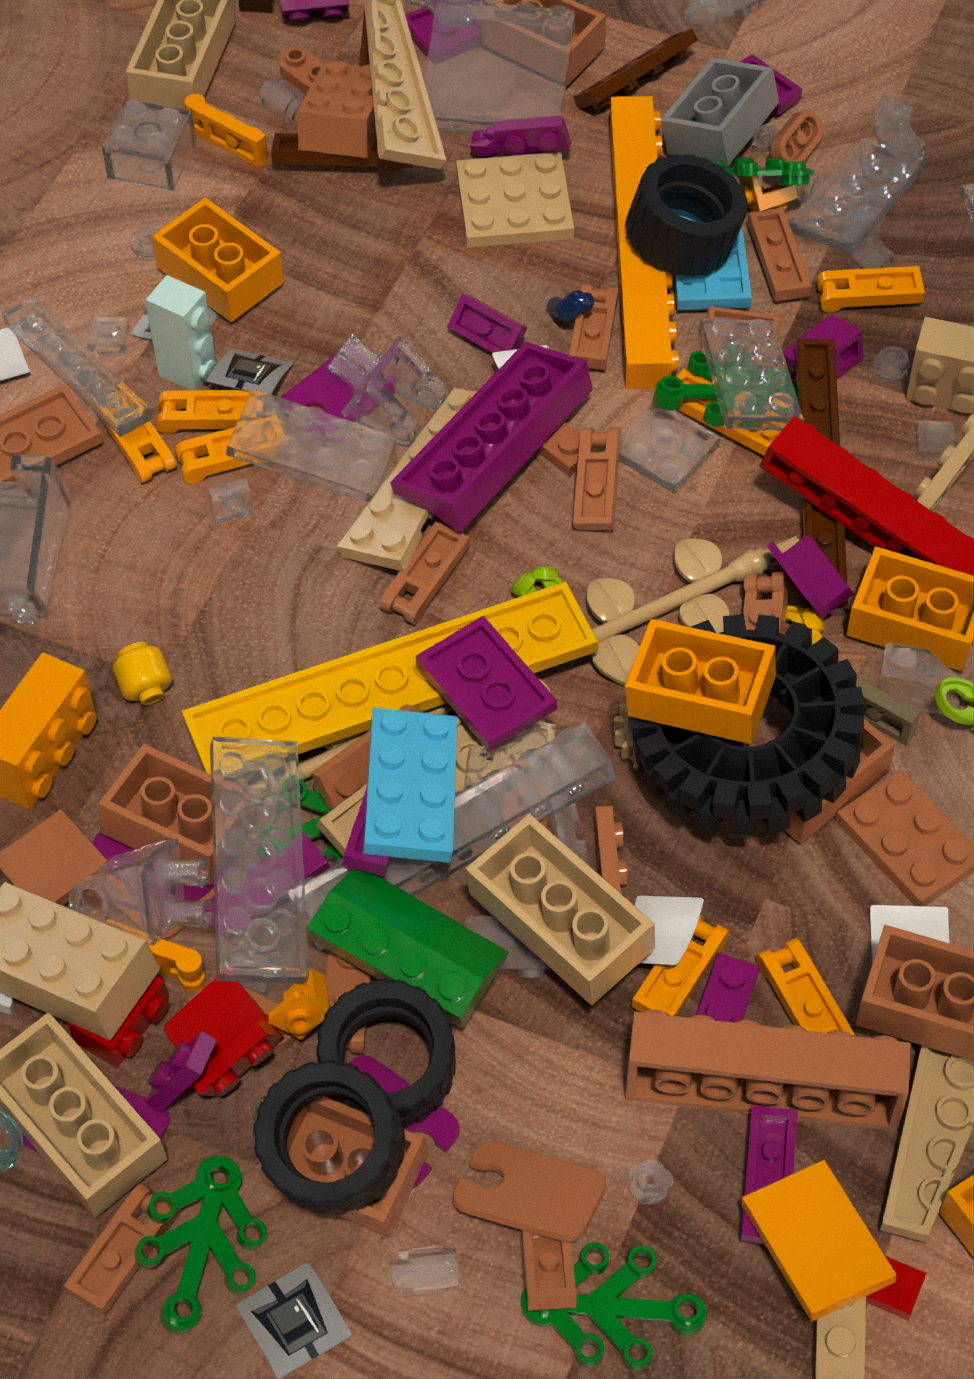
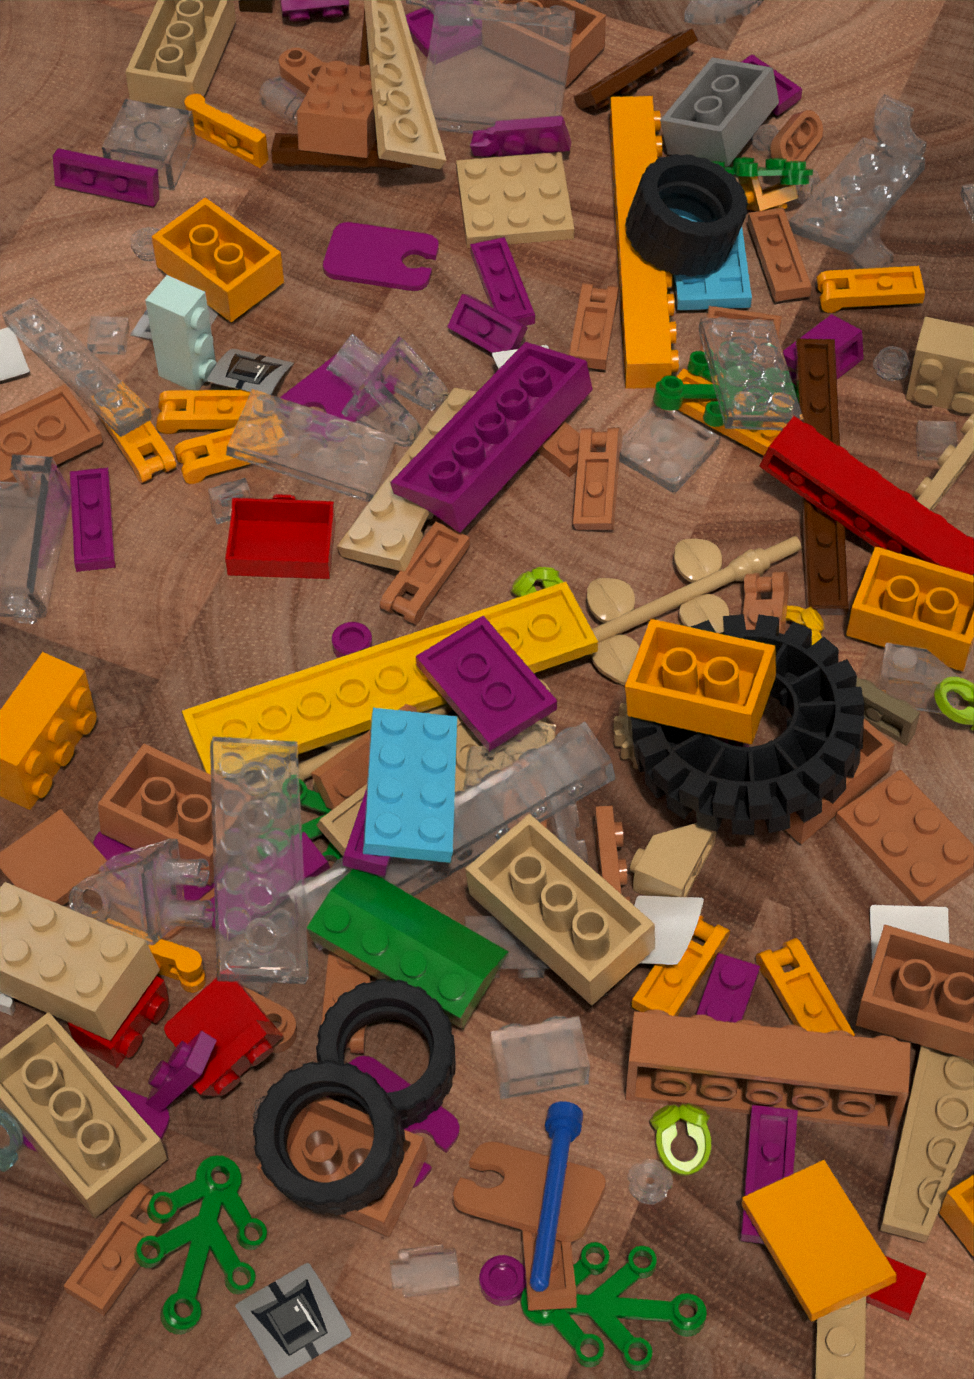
yellow head [112,642,172,706] -> none
light orange bracket [268,968,329,1039] -> none
dark blue arm [547,290,594,321] -> none
magenta panel [766,534,854,619] -> none
none -> magenta plate [53,148,159,207]
none -> magenta tile [70,467,116,572]
none -> red container [225,494,336,579]
none -> magenta piece [323,222,439,291]
none -> magenta tile [332,622,373,658]
none -> magenta tile [470,237,535,326]
none -> magenta tile [479,1255,526,1306]
none -> clear brick [490,1016,590,1099]
none -> blue piece [530,1101,583,1292]
none -> tan slope [630,823,716,897]
none -> lime piece [650,1103,711,1176]

